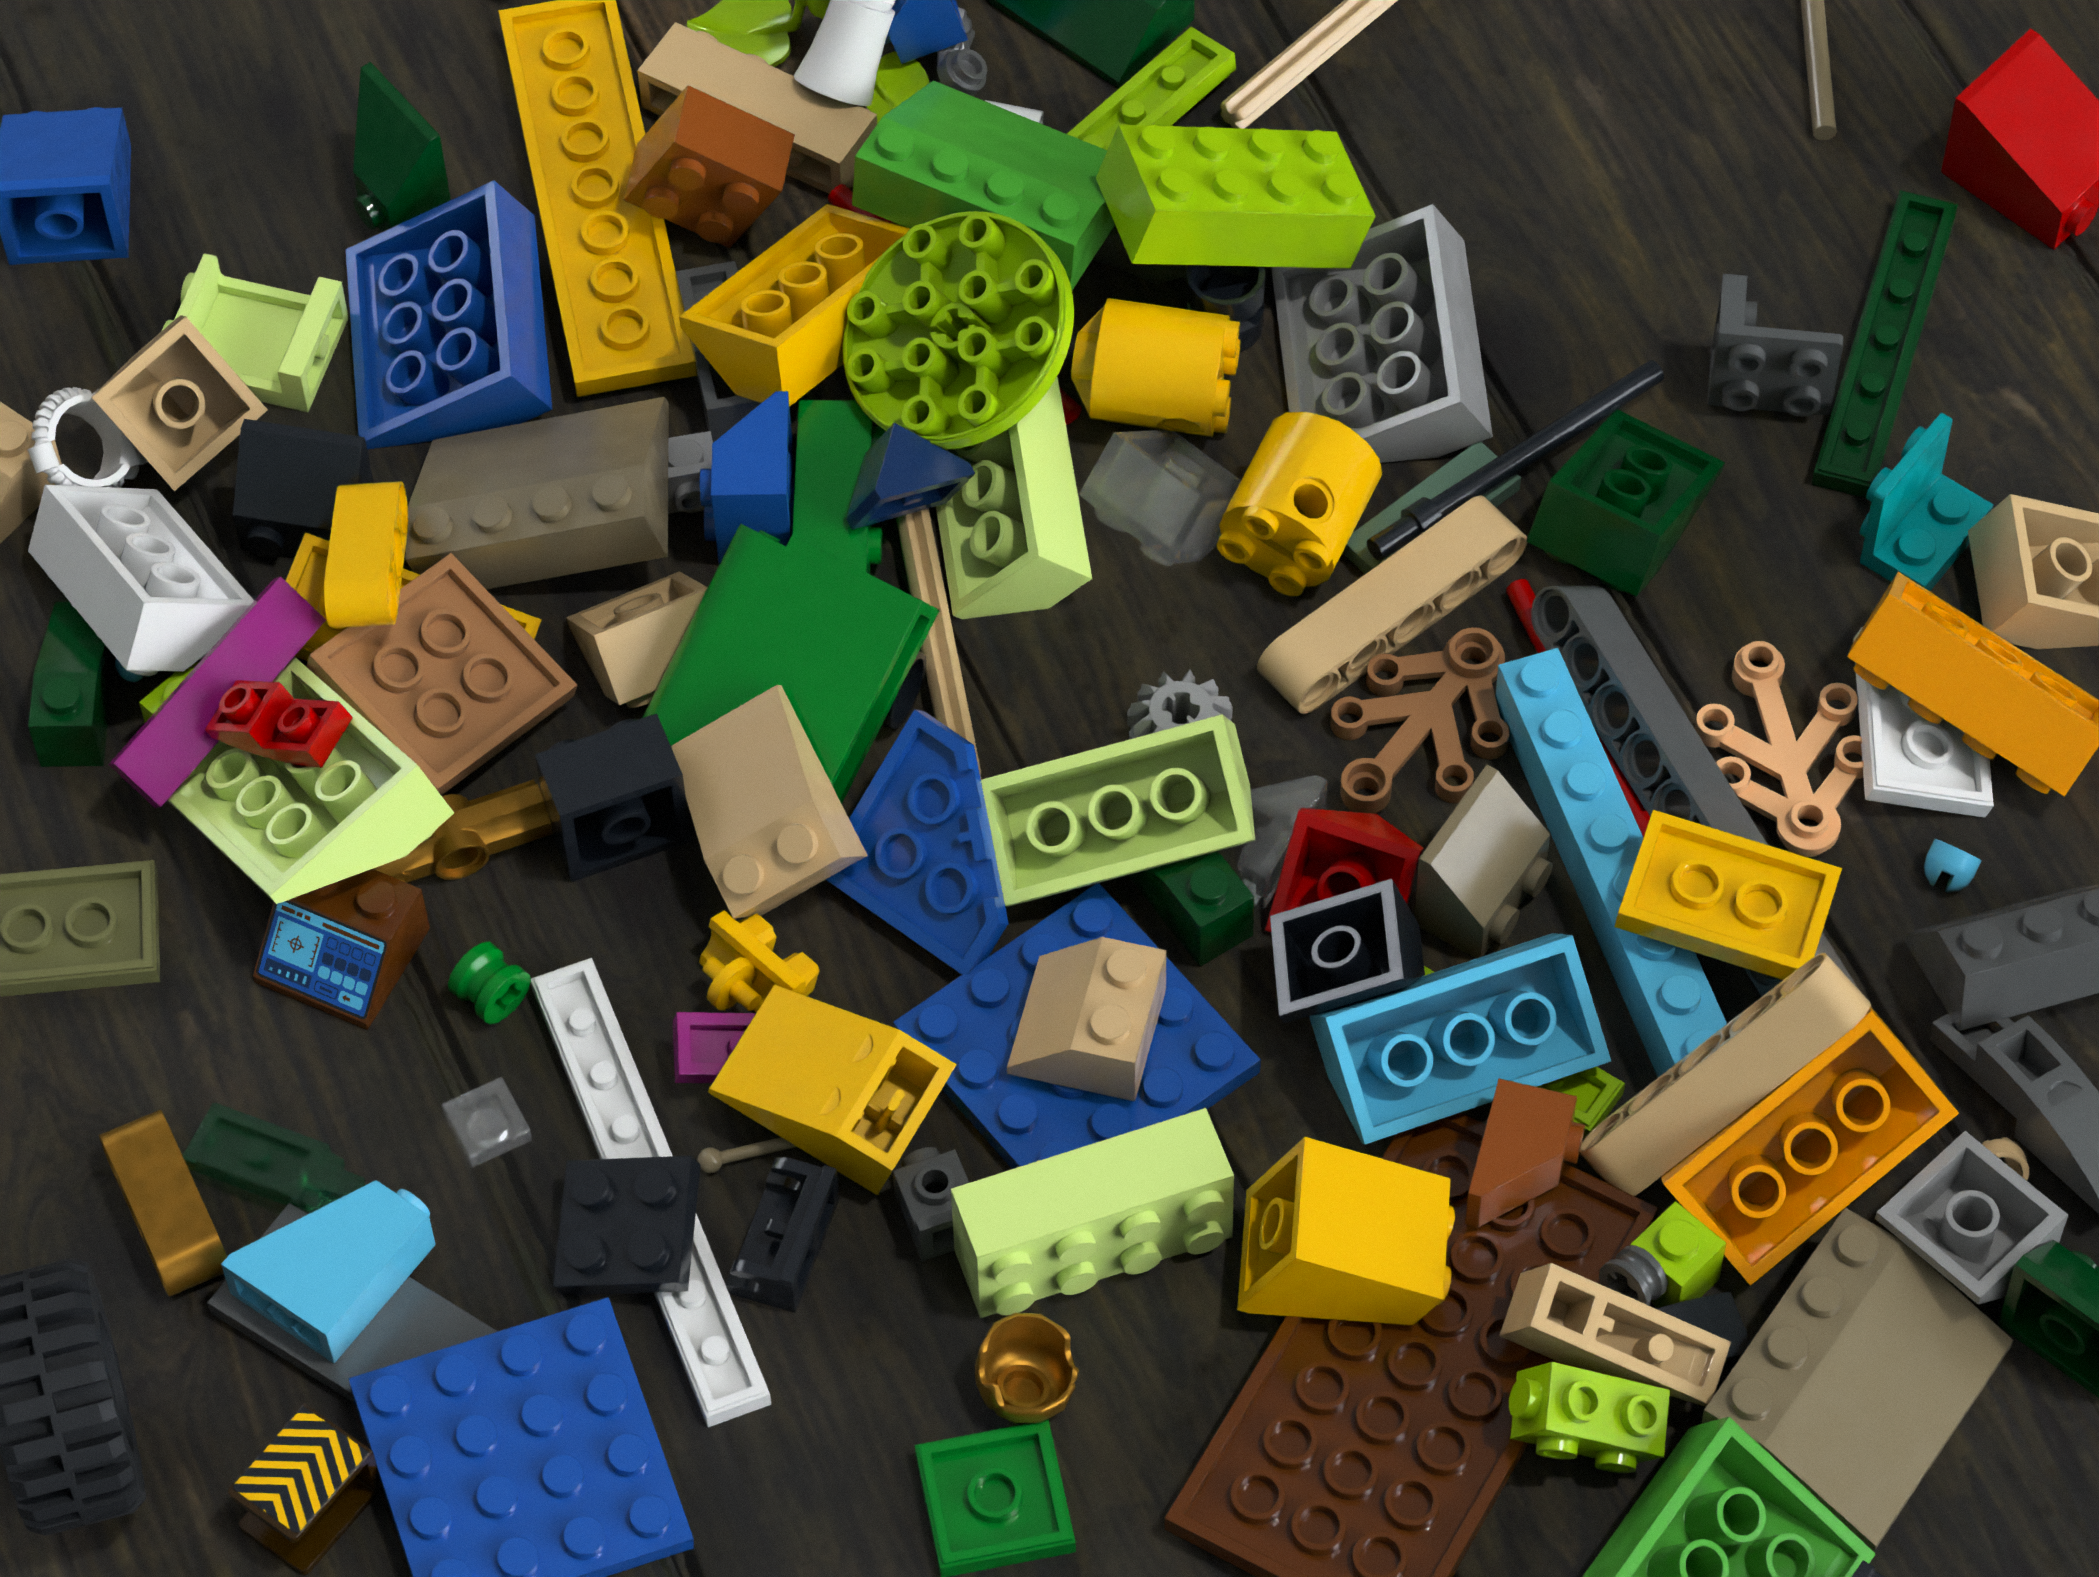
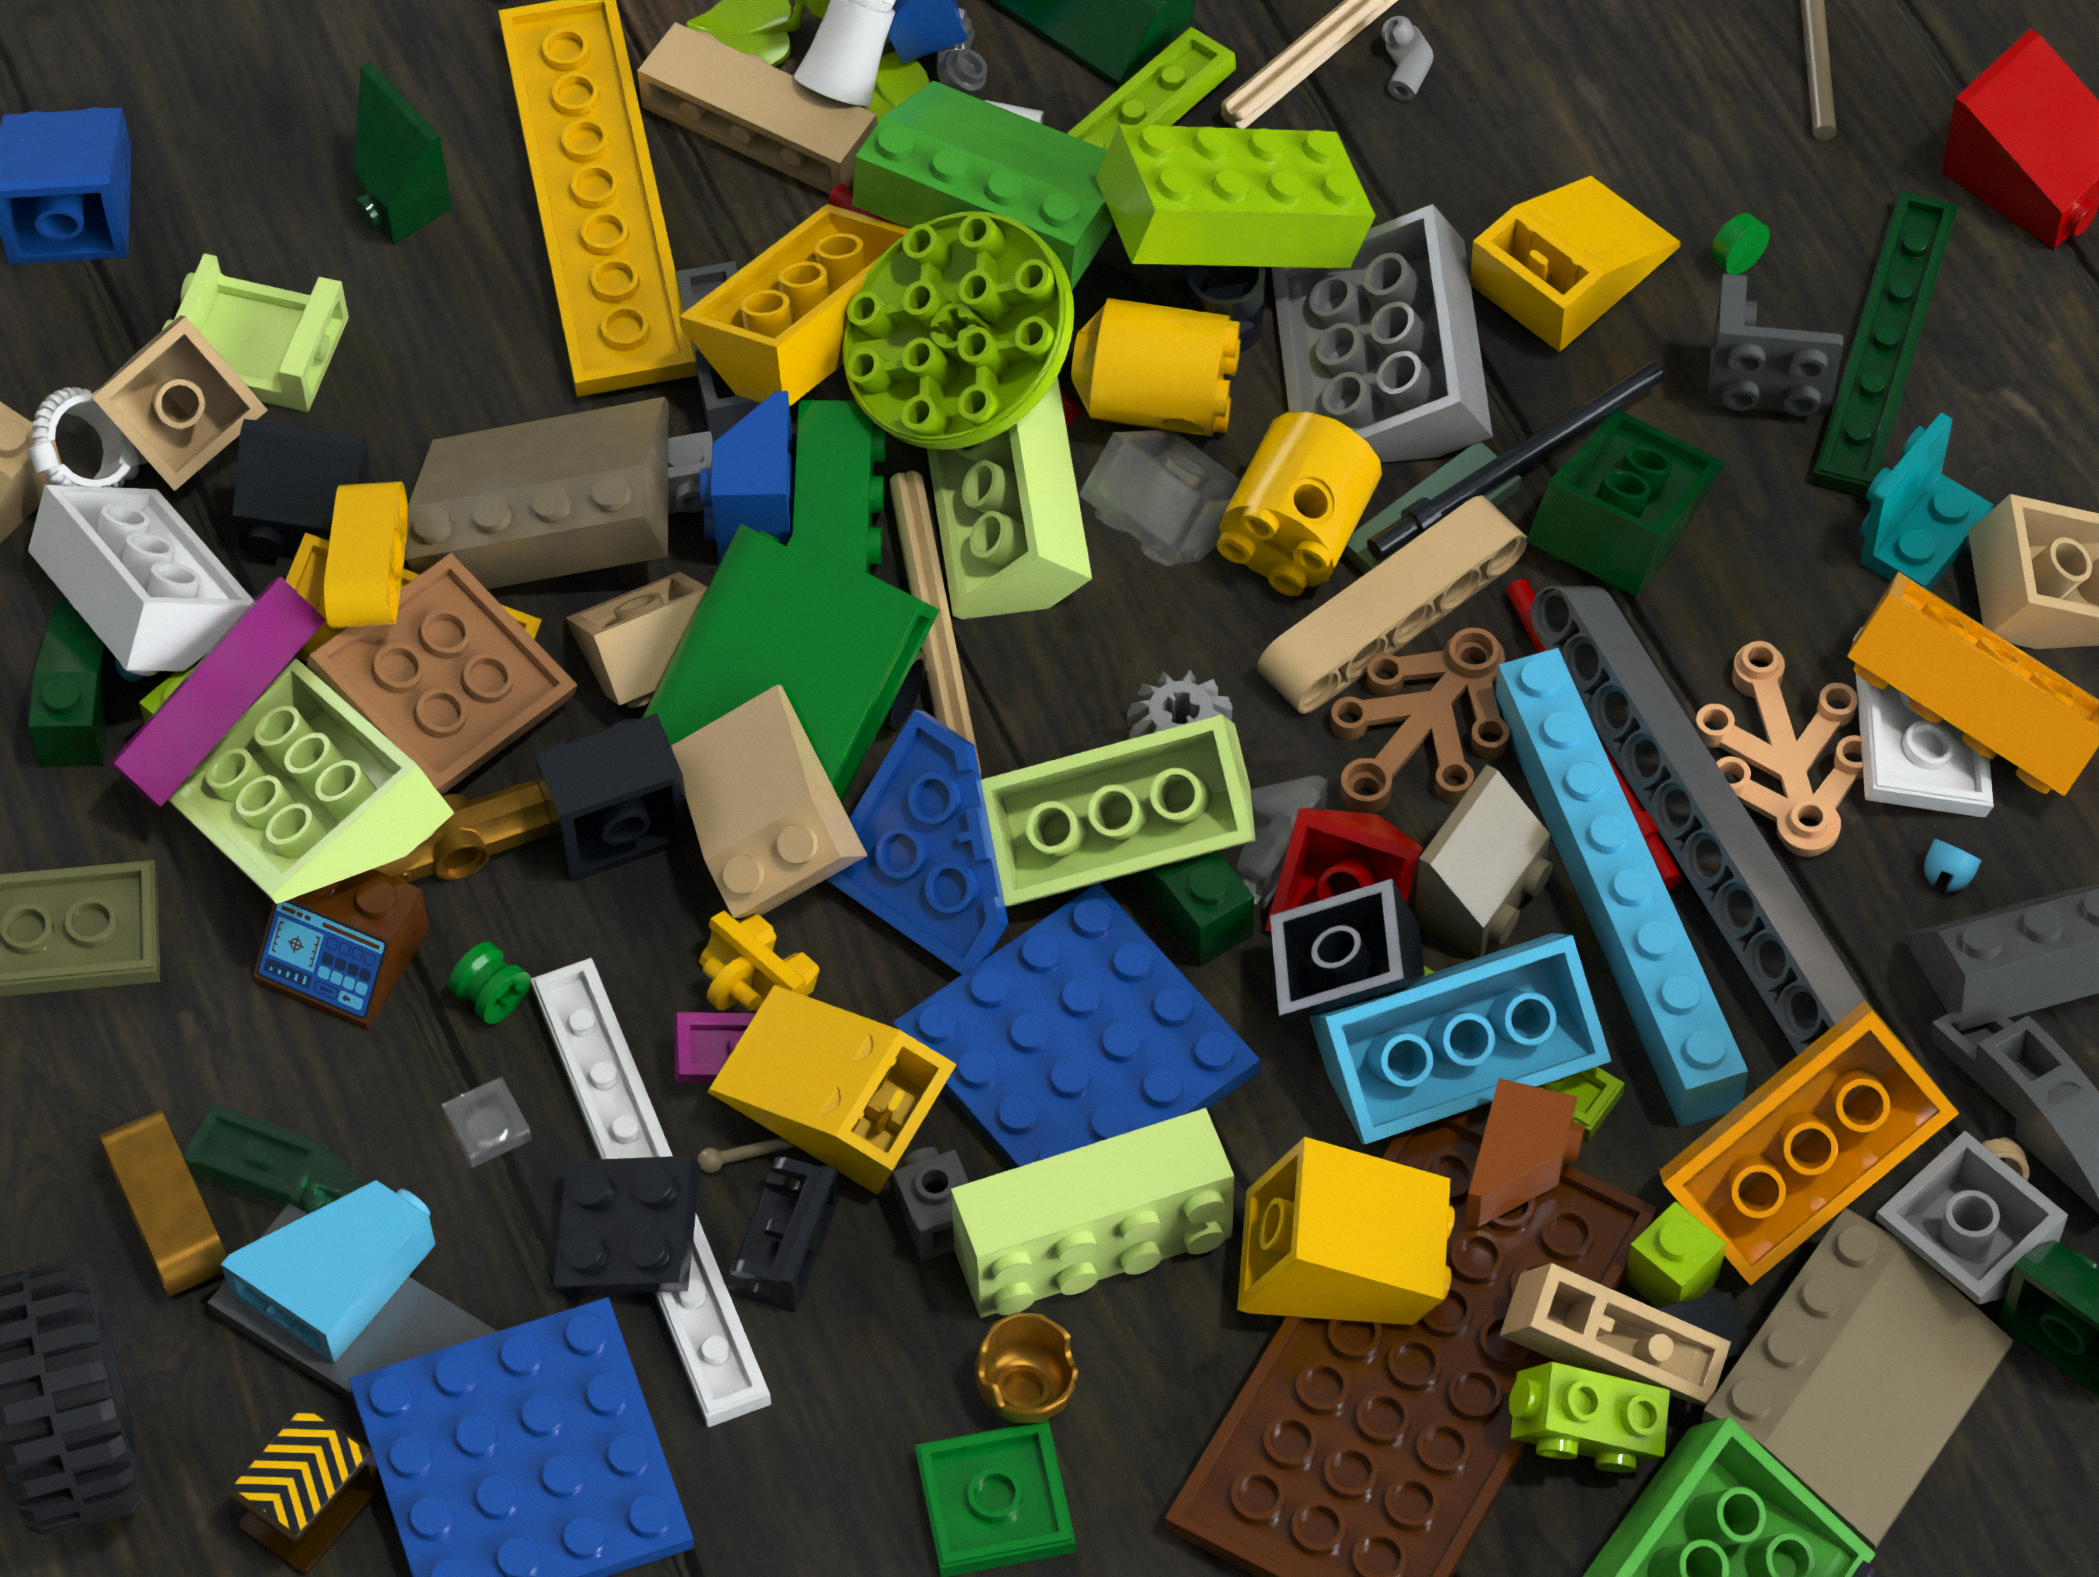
red slope [205,680,353,768] -> none
blue slope [345,180,553,449] -> none
dark orange brick [623,85,795,248] -> none
dark blue slope [846,423,975,530] -> none
tan slope [1007,937,1166,1101] -> none
tan beam [1580,953,1871,1196] -> none
dark grey bush [1599,1245,1668,1306] -> none
yellow plate [1614,810,1842,980] -> none
none -> light grey arm [1381,16,1434,102]
none -> yellow slope [1470,176,1681,352]
none -> green tile [1711,213,1770,275]

